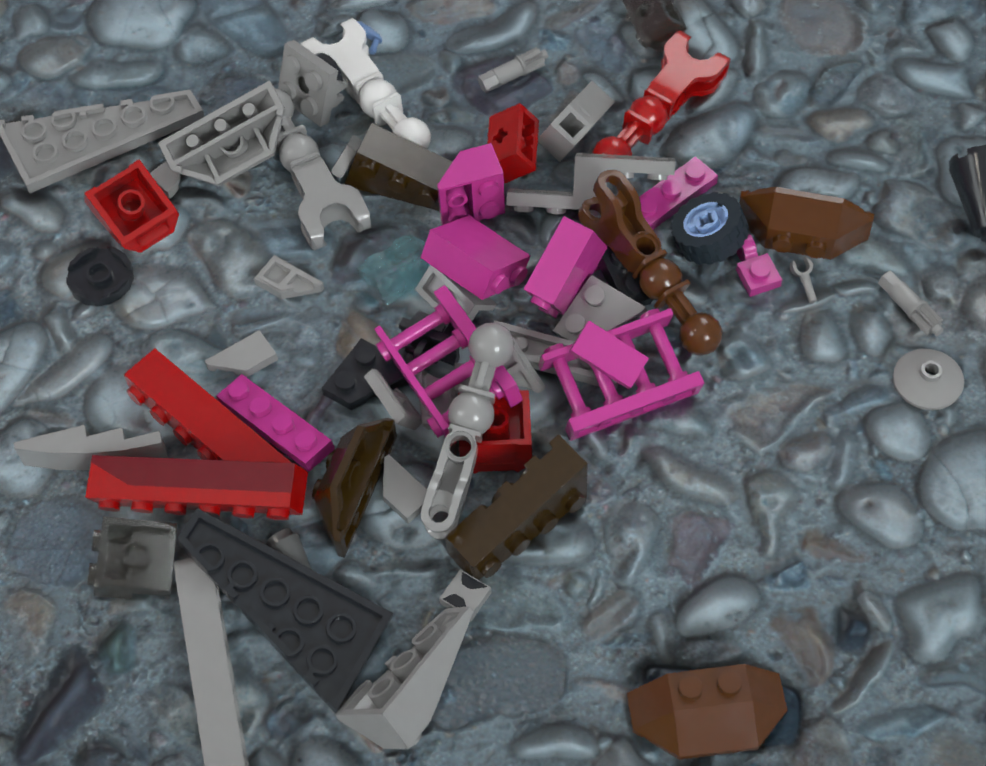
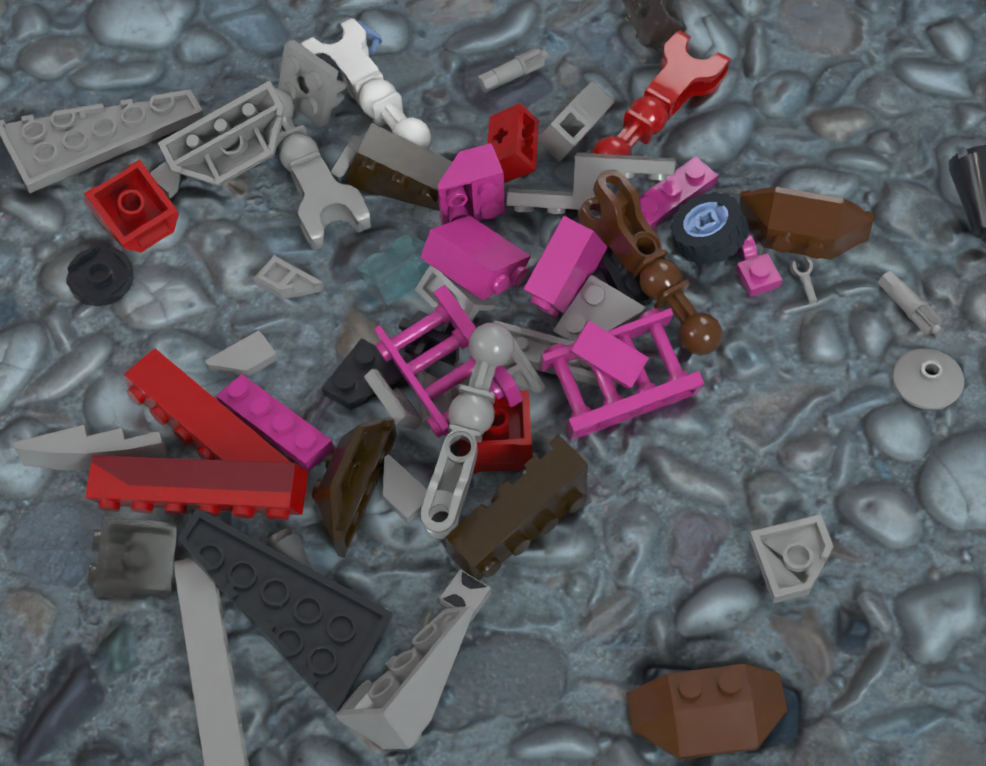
none -> light grey plate [749,514,834,603]

